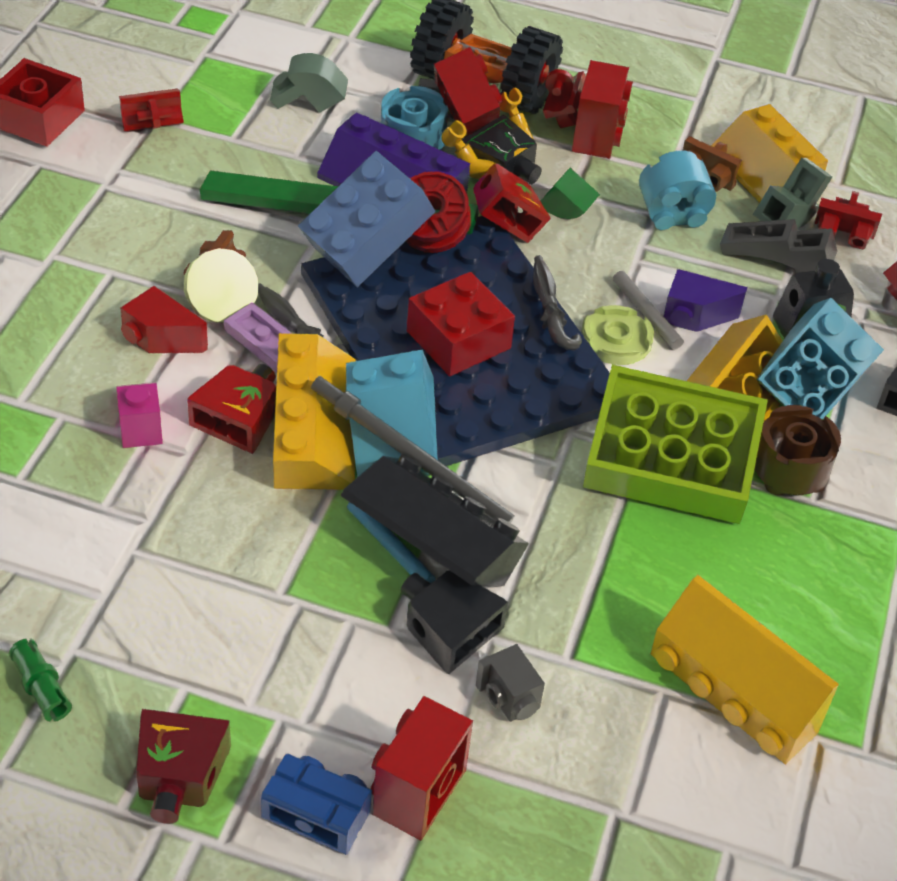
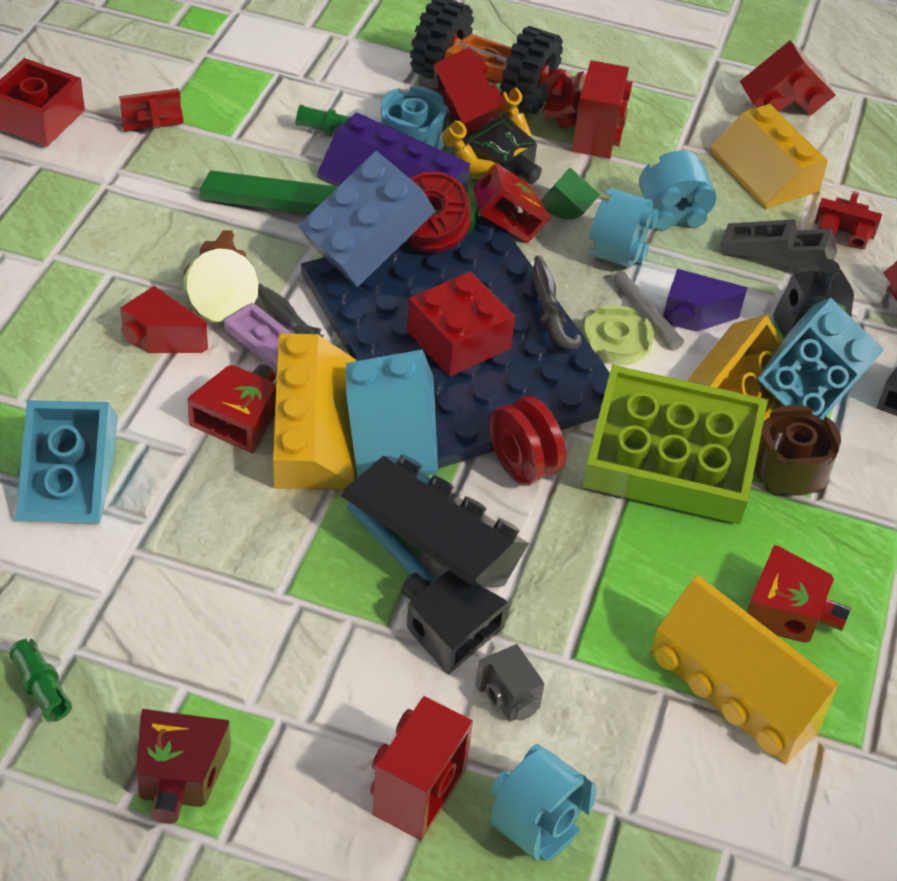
dark pink slope [116,382,163,448] -> none
blue brick [261,753,372,855] -> none
sand green brick [270,53,348,113] -> none
dark grey bar [311,376,515,523] -> none
dark orange hips [683,136,742,192] -> none
sand green brick [753,158,833,229] -> none
none -> medium azure slope [16,400,118,524]
none -> green pin [295,105,350,136]
none -> red wheel [488,396,566,486]
none -> medium azure brick [489,744,596,861]
none -> medium azure brick [588,188,660,268]
none -> red brick [739,40,836,116]
none -> red torso [747,545,851,643]

